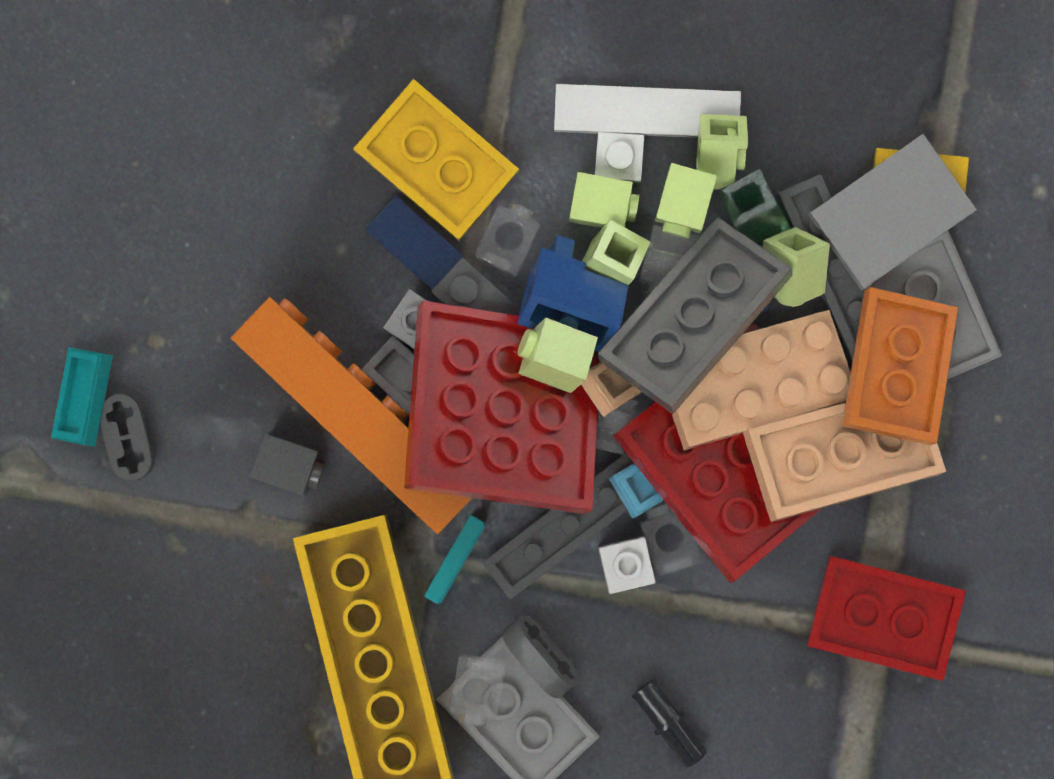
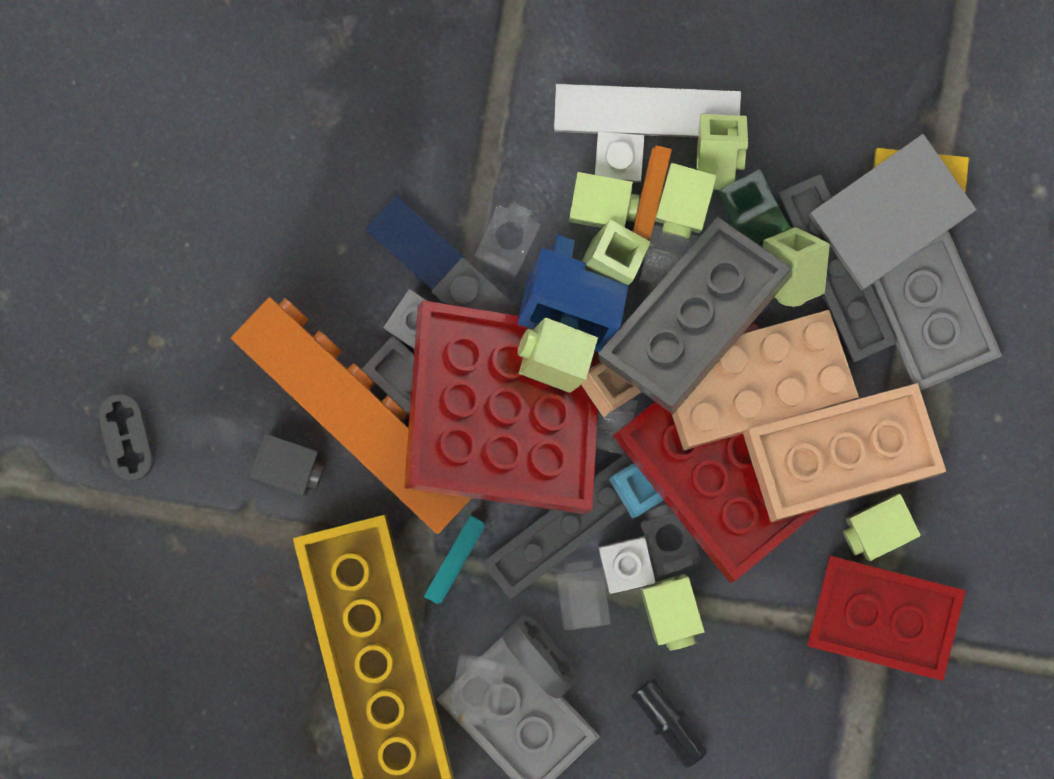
teal tile [51,347,113,447] -> none
yellow plate [353,79,519,241] -> none
orange plate [842,287,958,446] -> none
none -> clear brick [556,560,611,631]
none -> orange tile [632,145,672,241]
none -> yellowish green brick [639,574,704,651]
none -> yellowish green brick [843,493,921,561]

